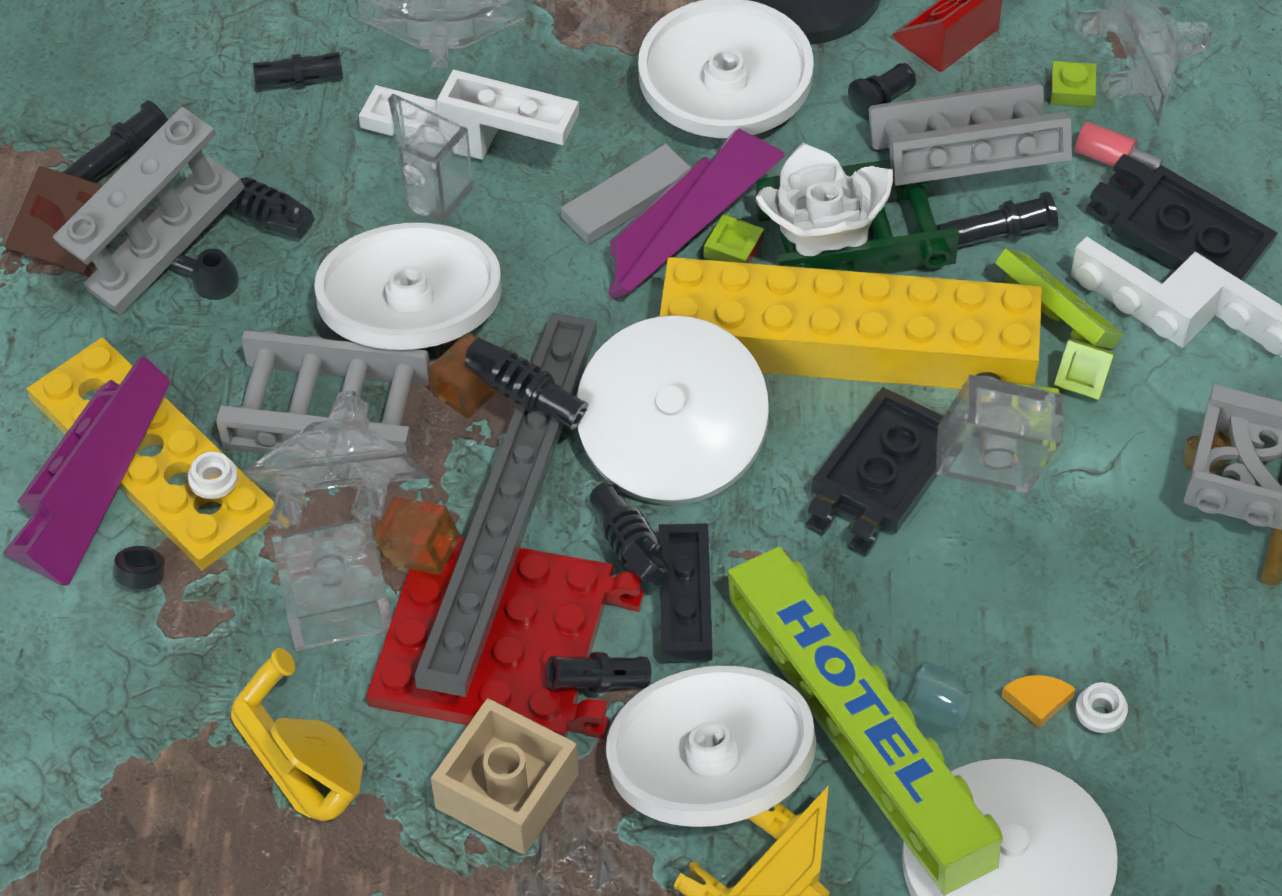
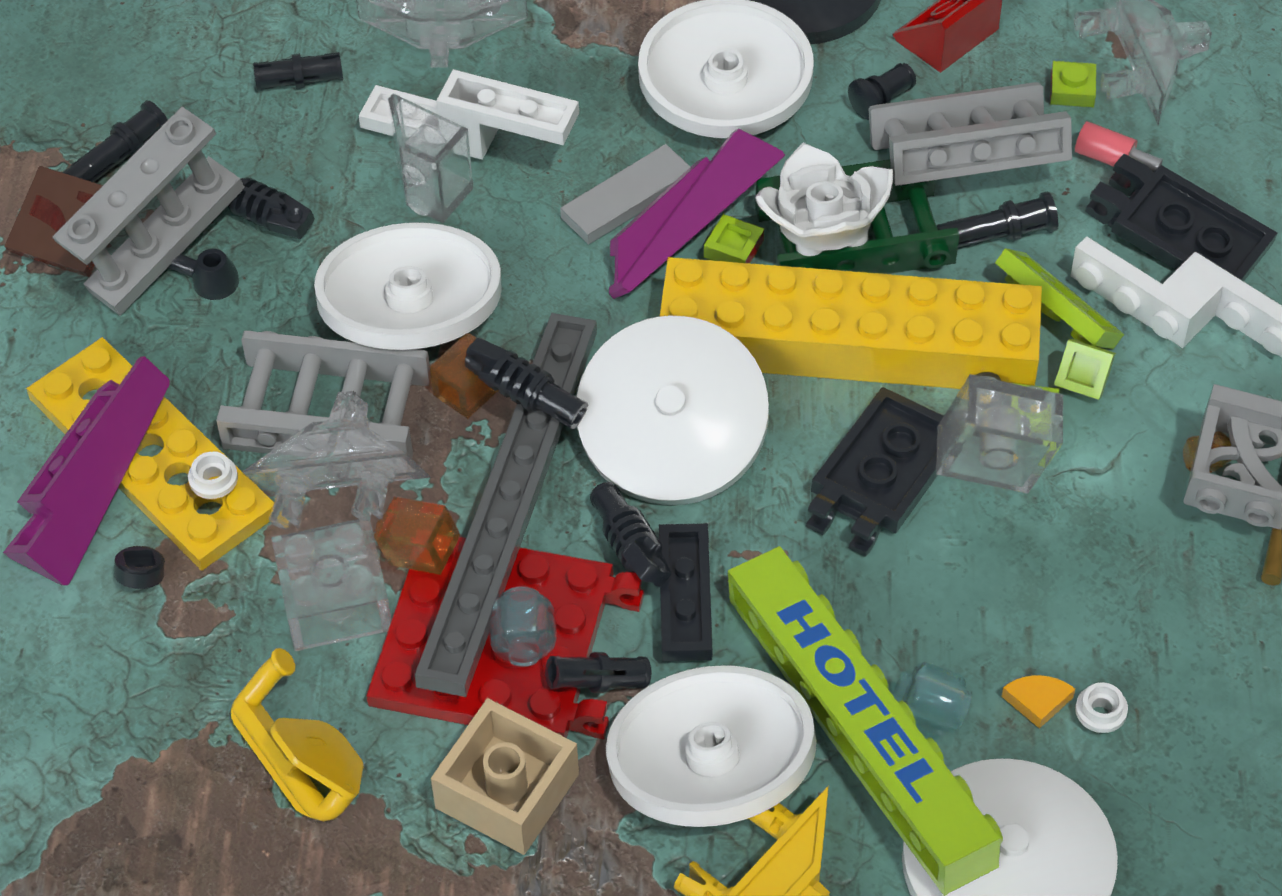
none -> clear light blue head [489,587,557,666]

